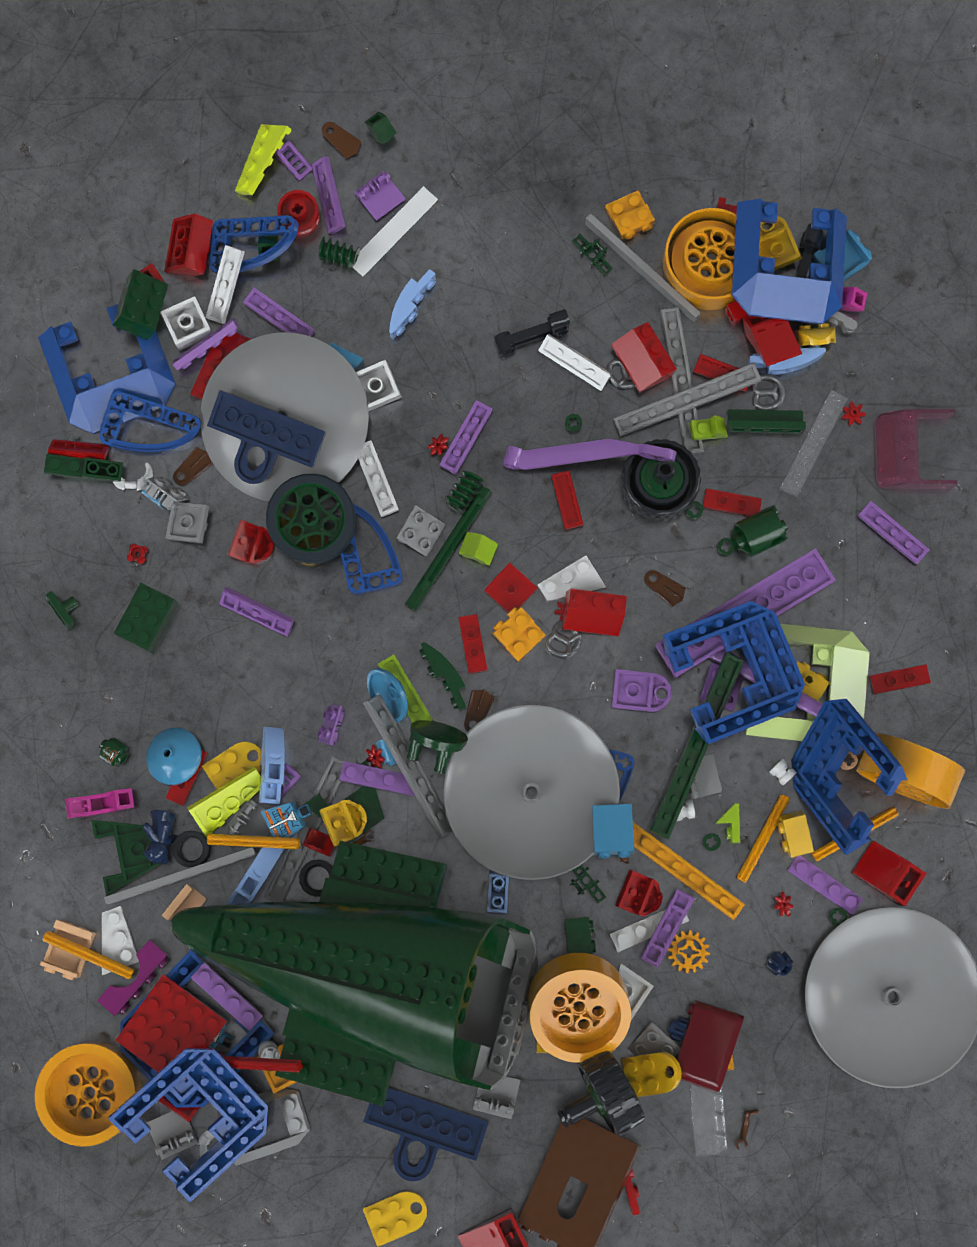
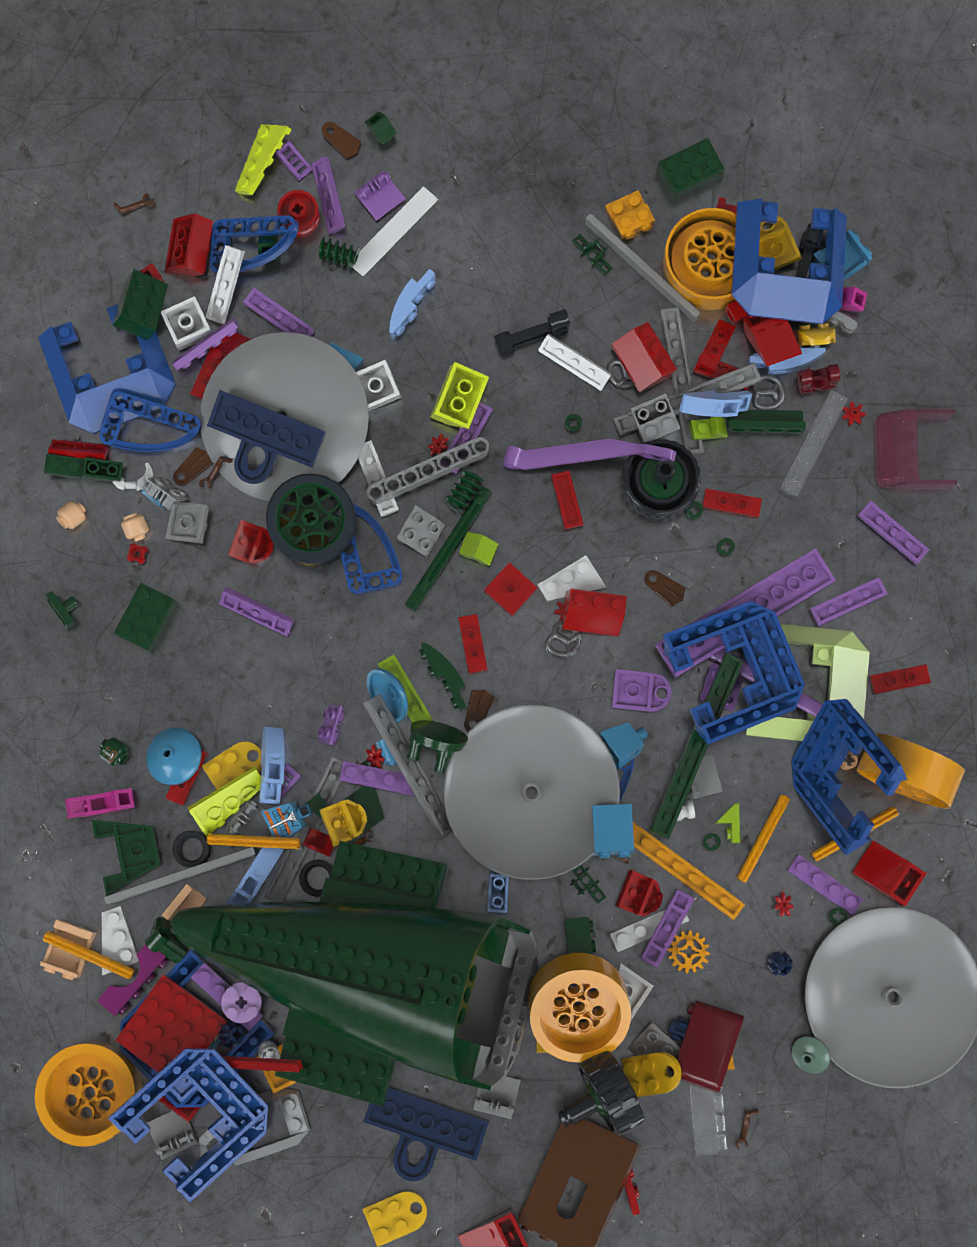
dark blue piece [143,810,177,864] -> none
light orange plate [492,607,546,661] -> none
dark green cylinder [733,505,788,557] -> none
white wheel [769,759,797,786] -> none
yellow brick [777,810,814,857] -> none
yellow brick [796,661,830,701] -> none
none -> light nougat head [56,501,86,529]
none -> reddish brown piece [113,193,155,213]
none -> light nougat head [121,512,149,542]
none -> dark green piece [145,917,187,964]
none -> reddish brown piece [199,456,232,488]
none -> dark blue gear [218,1022,244,1047]
none -> lavender plate [221,982,262,1023]
none -> light grey beam [367,437,489,504]
none -> neon yellow slope [430,362,489,429]
none -> dark azure torso [599,723,648,769]
none -> light grey slope [630,393,681,443]
none -> dark green brick [657,138,725,202]
none -> light blue slope [679,390,752,417]
none -> red plate [697,319,736,373]
none -> sand green dish [792,1036,830,1074]
none -> dark red piece [796,364,840,393]
none -> medium lavender plate [809,577,888,627]

